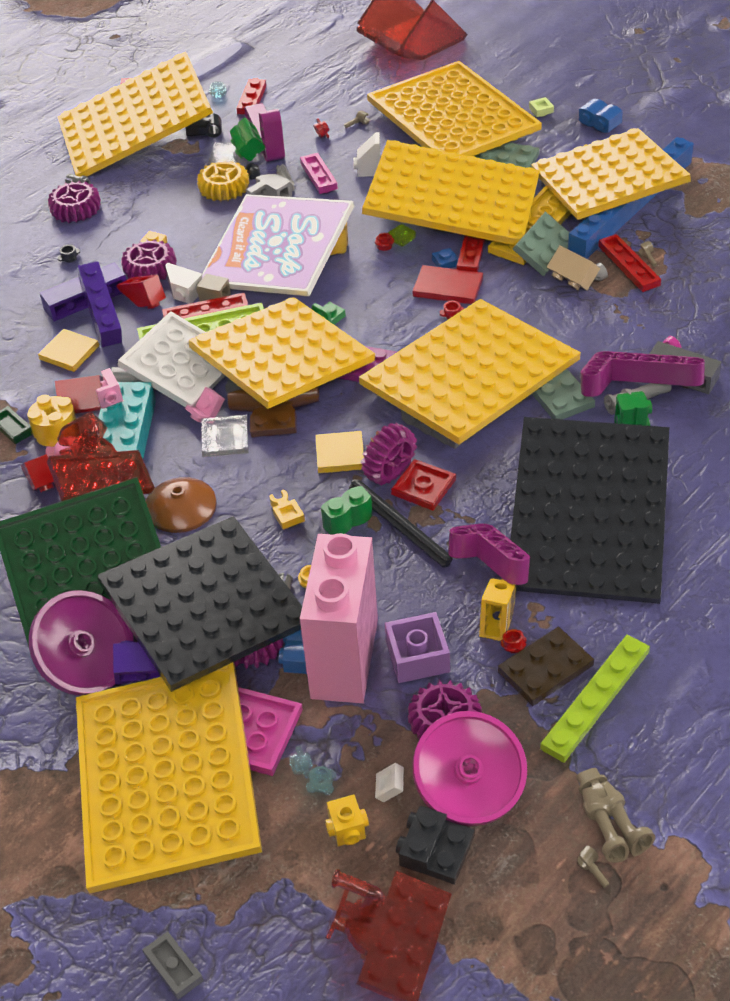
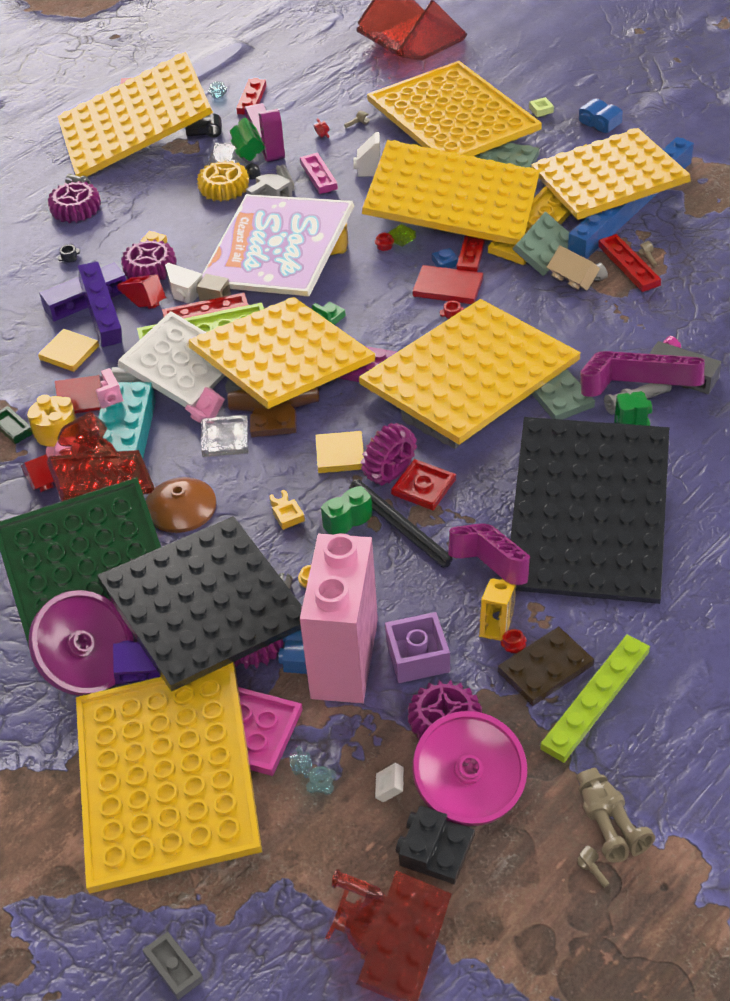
yellow brick [325,795,369,846] -> none

